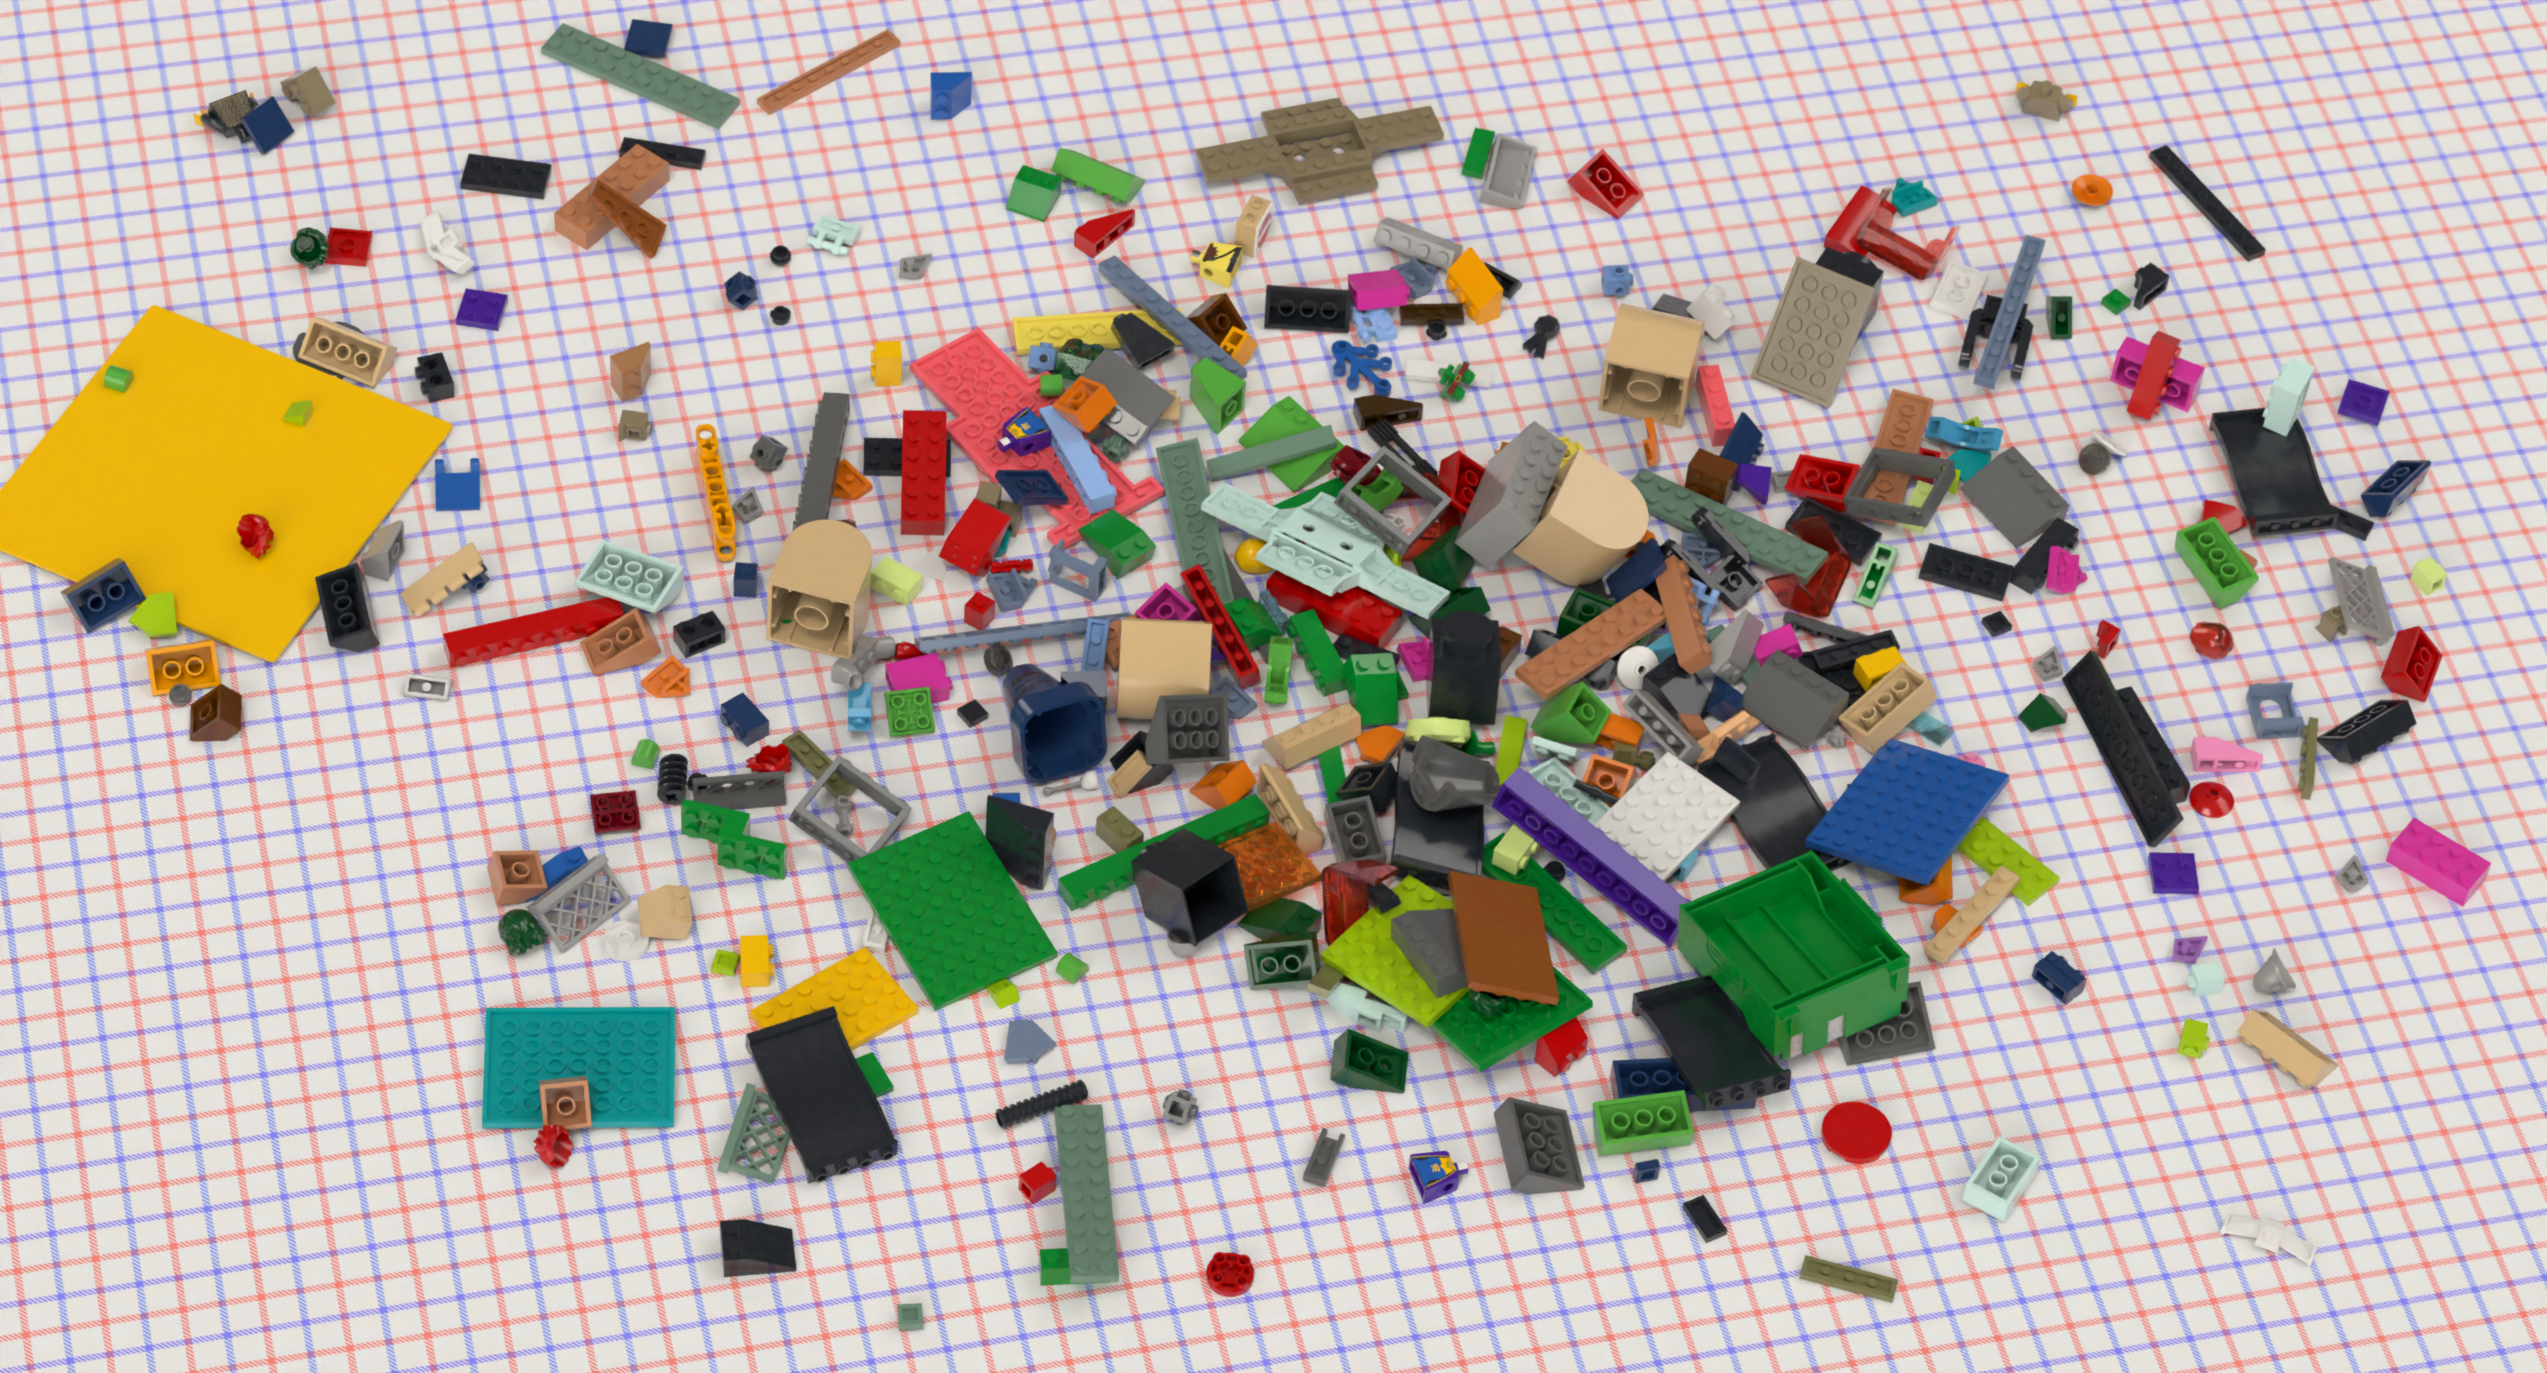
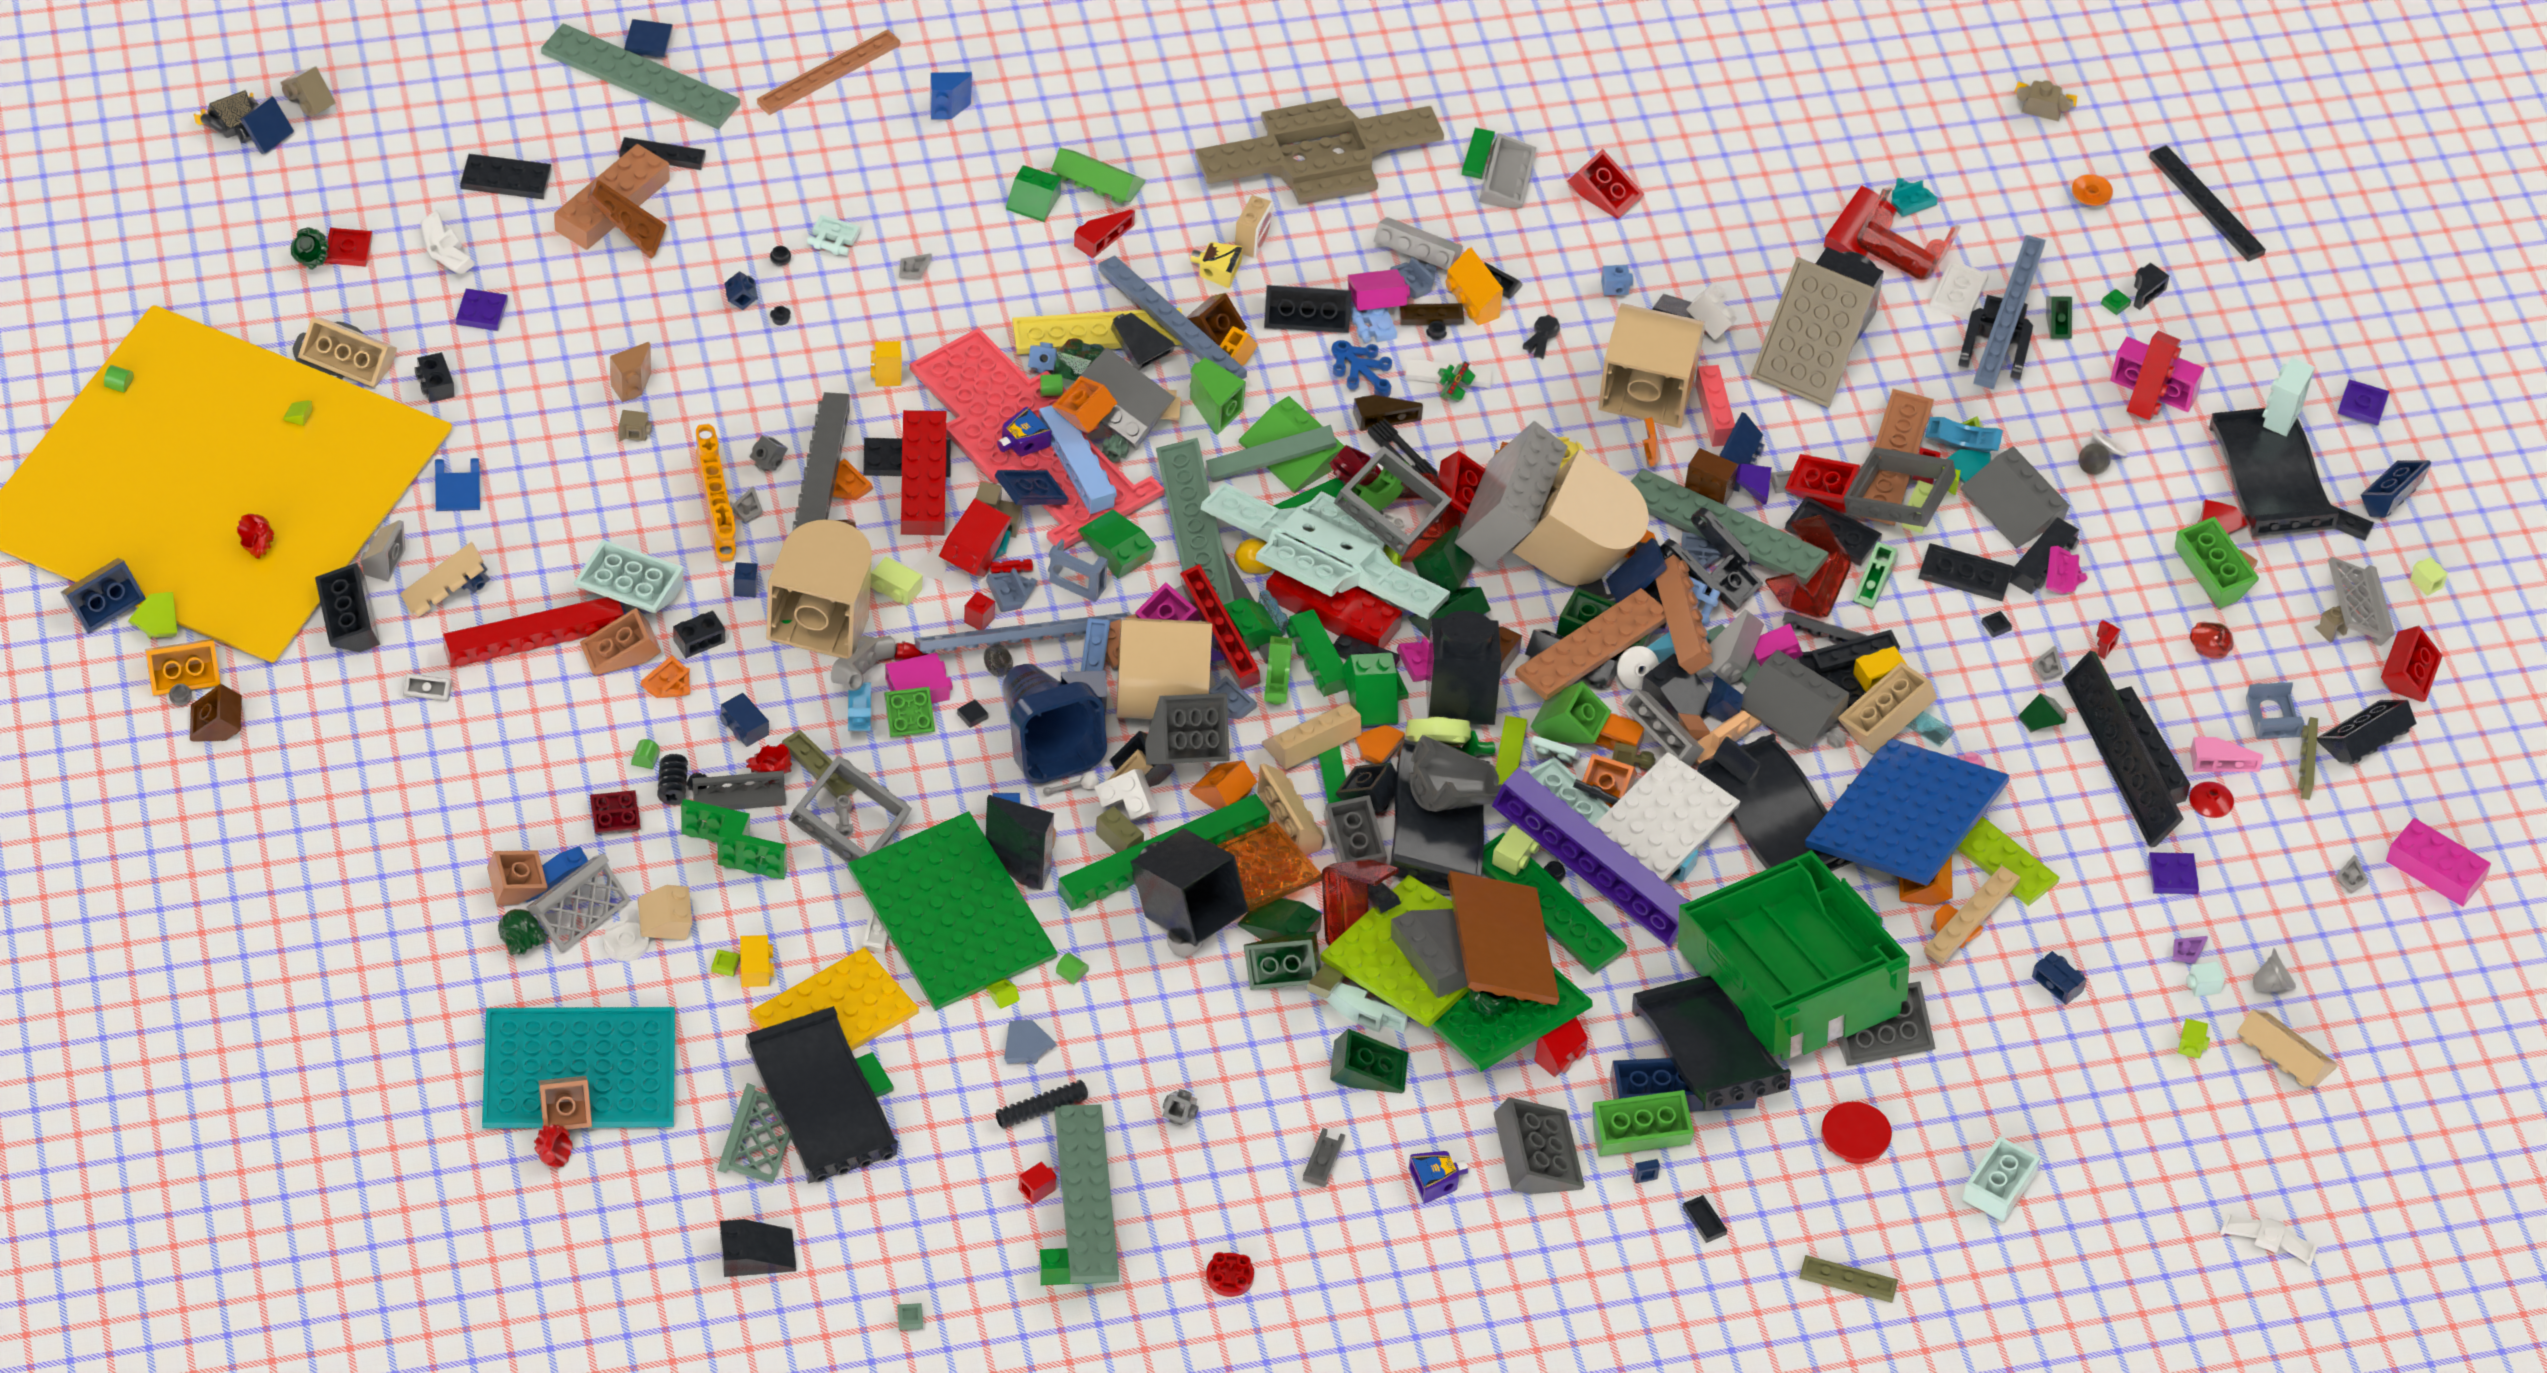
none -> white brick [1094,769,1159,820]

